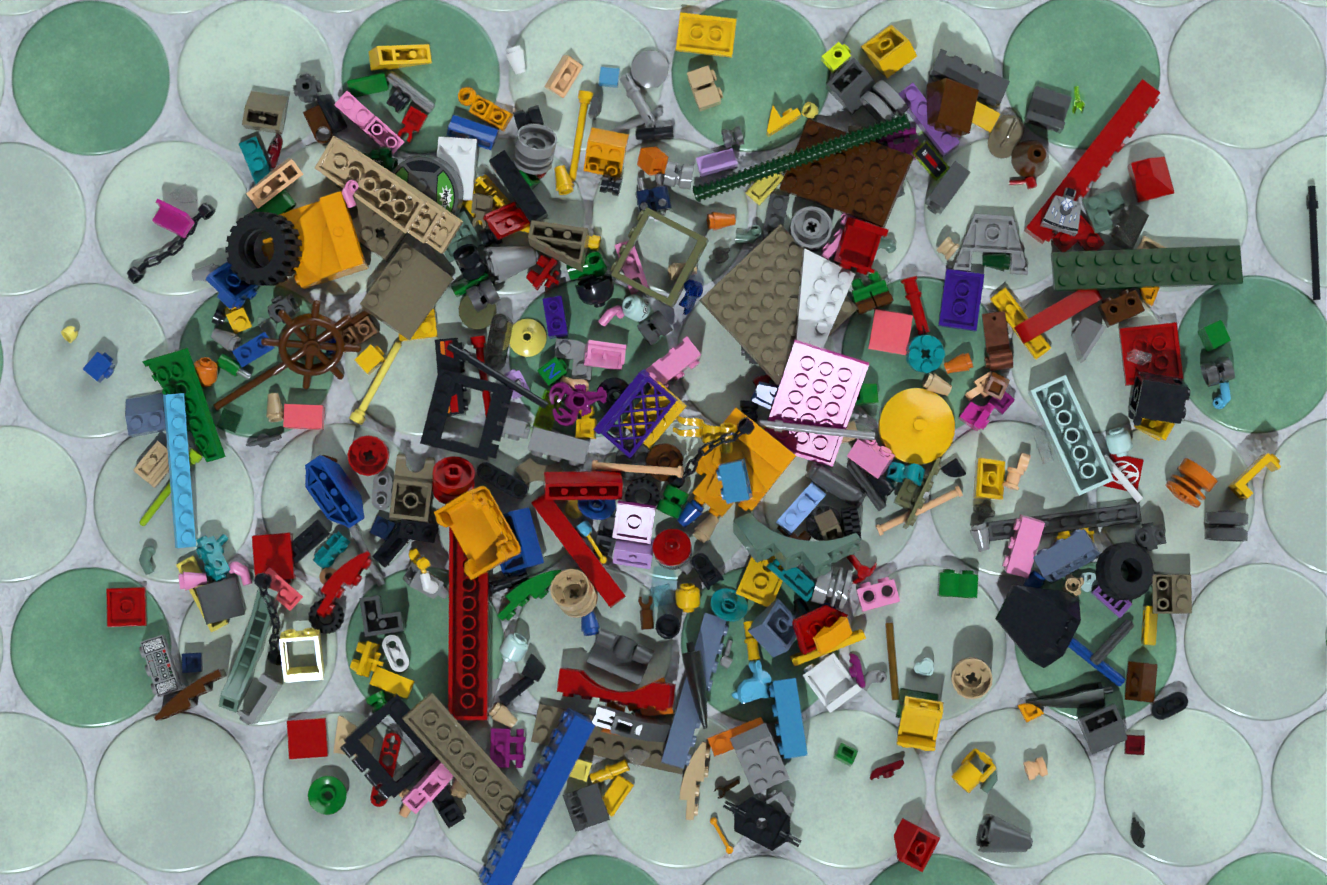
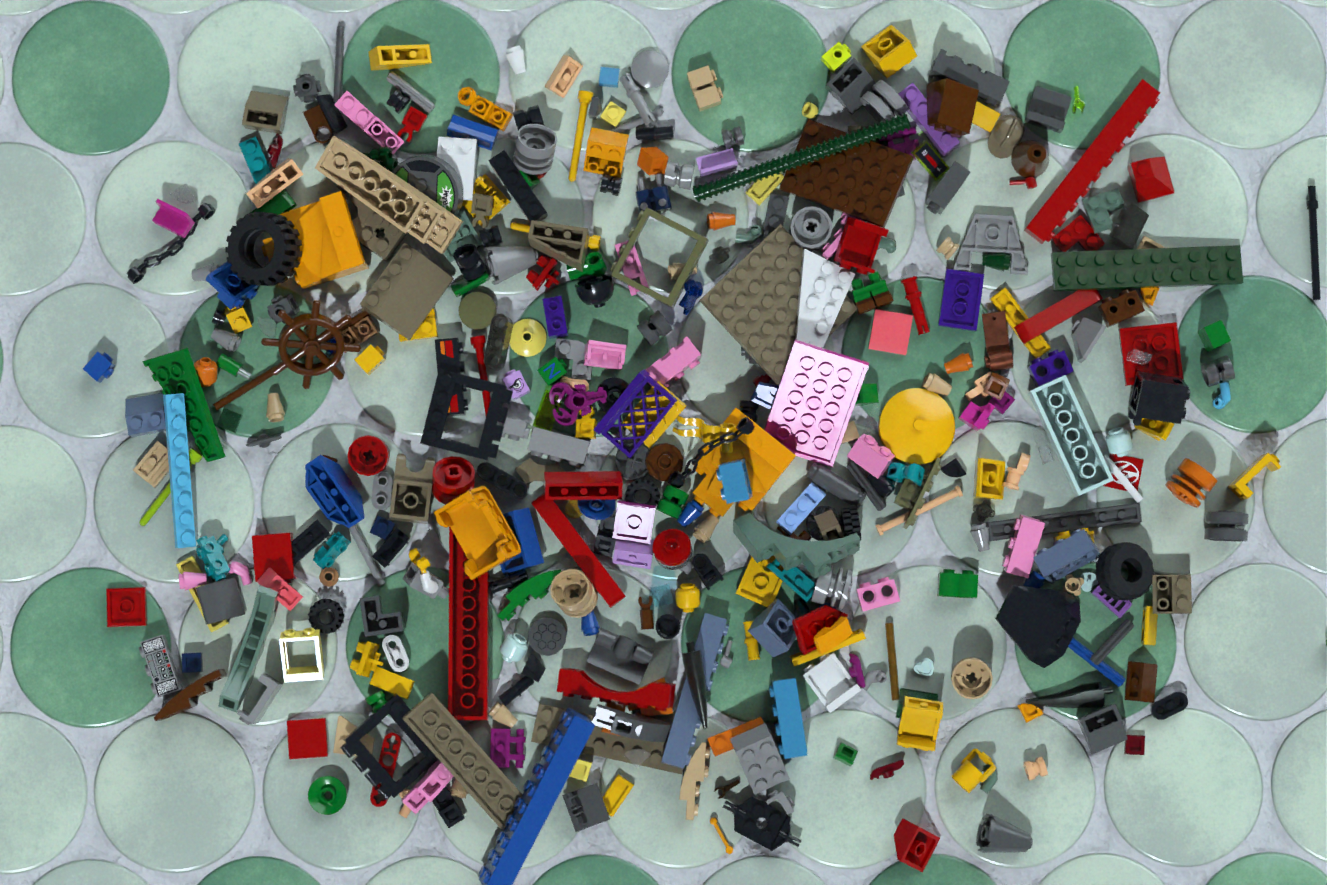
light yellow hinge [61,326,78,343] -> none
sand green arm [139,546,156,575] -> none
blue hinge [232,332,275,368] -> none
black piece [254,572,282,666] -> none
coral panel [283,404,325,430] -> none
red slope [317,551,372,618] -> none
bright pink arm [342,180,359,208] -> none
green slope [347,73,389,98] -> none
light yellow piece [349,341,401,425] -> none
black hinge [396,519,439,543] -> none
black bar [447,343,548,409] -> none
flat silver wheel [466,278,501,312] -> none
red plate [483,202,530,240] -> none
yellow cone [554,165,574,195] -> none
hinge [575,521,607,564] -> none
yellow pin [589,759,630,784] -> none
light nougat bar [592,460,684,478] -> none
bright pink arm [598,305,625,326] -> none
light aqua head [622,294,651,322] -> none
yellow plate [676,12,737,58] -> none
teal dish [710,588,748,622] -> none
medium azure animal [732,660,772,703] -> none
light grey bar [759,420,875,440] -> none
yellow slope [766,106,801,137] -> none
red plant [846,554,877,584] -> none
teal plate [906,335,945,373] -> none
light grey torso [1040,188,1081,236] -> none
pearl dark grey piece [1130,817,1145,848] -> none
dark grey brick [1135,522,1167,551] -> none
none -> flat silver bar [333,26,344,102]
none -> dark grey tile [528,617,567,656]
none -> light yellow plate [600,101,626,128]
none -> dark purple brick [1027,349,1074,388]

